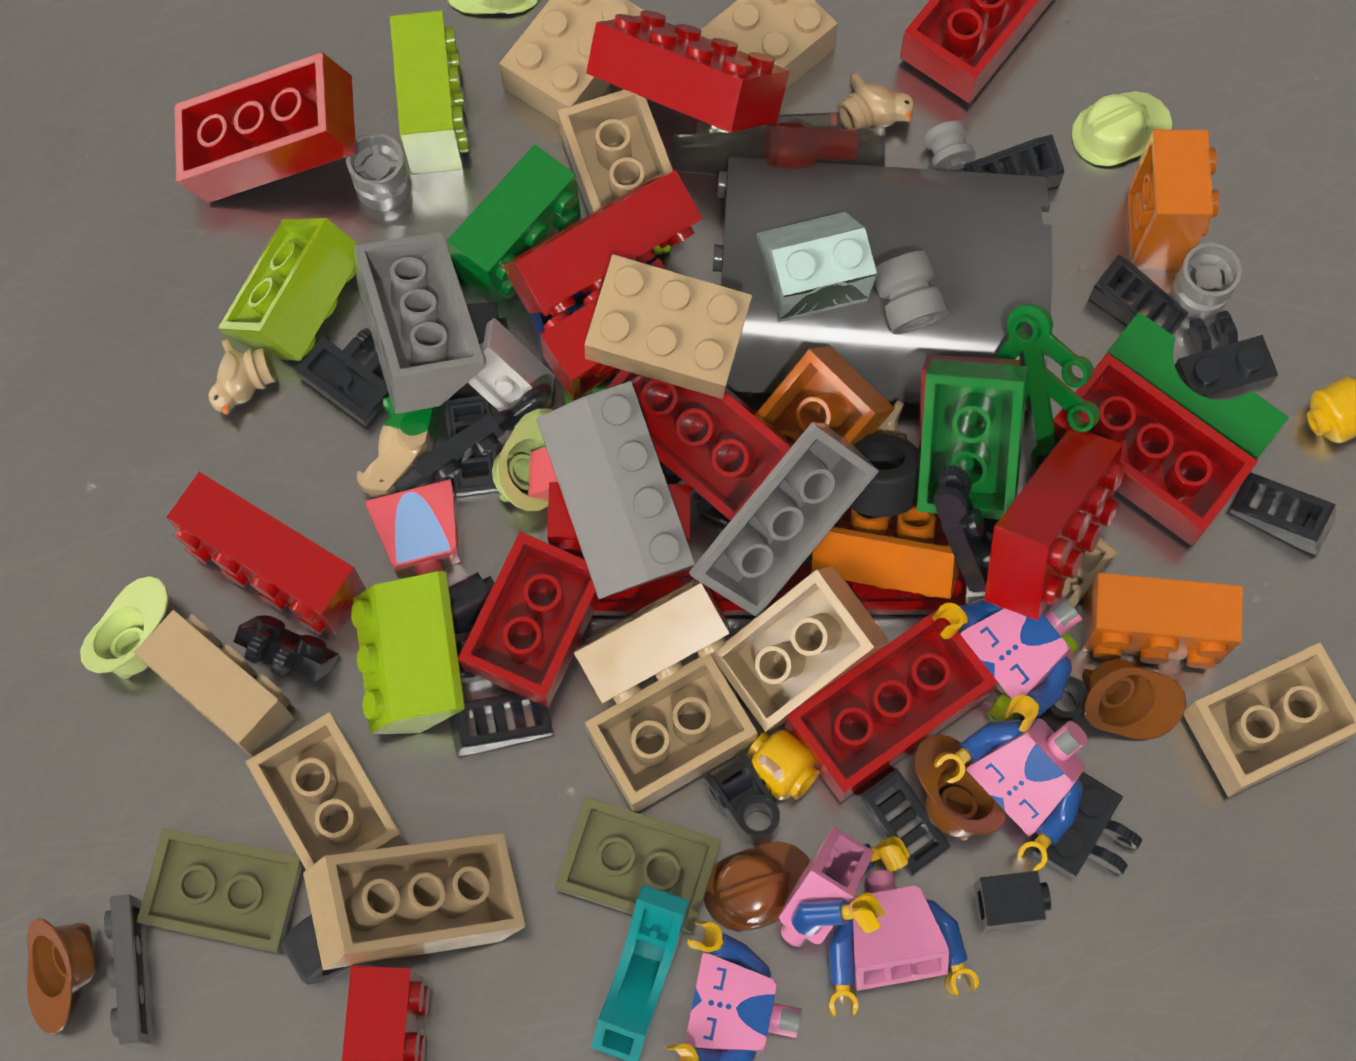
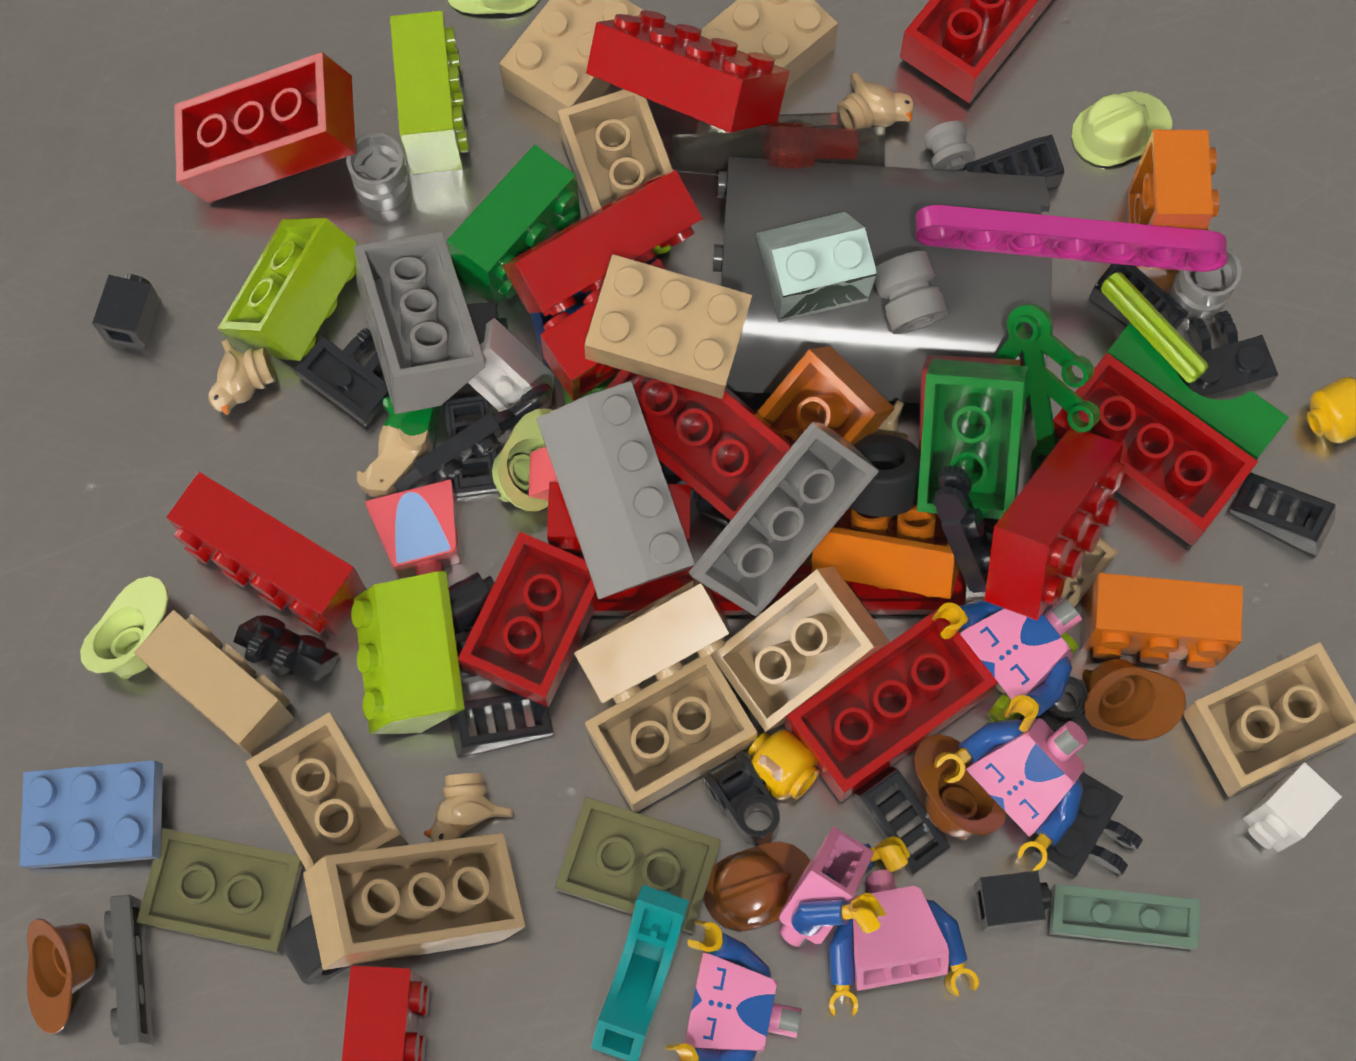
none -> medium blue plate [19,760,163,869]
none -> black brick [92,274,162,349]
none -> tan animal [424,773,513,842]
none -> dark pink beam [916,205,1228,272]
none -> sand green plate [1049,884,1201,950]
none -> lime axle [1101,272,1208,383]
none -> white brick [1243,762,1342,853]

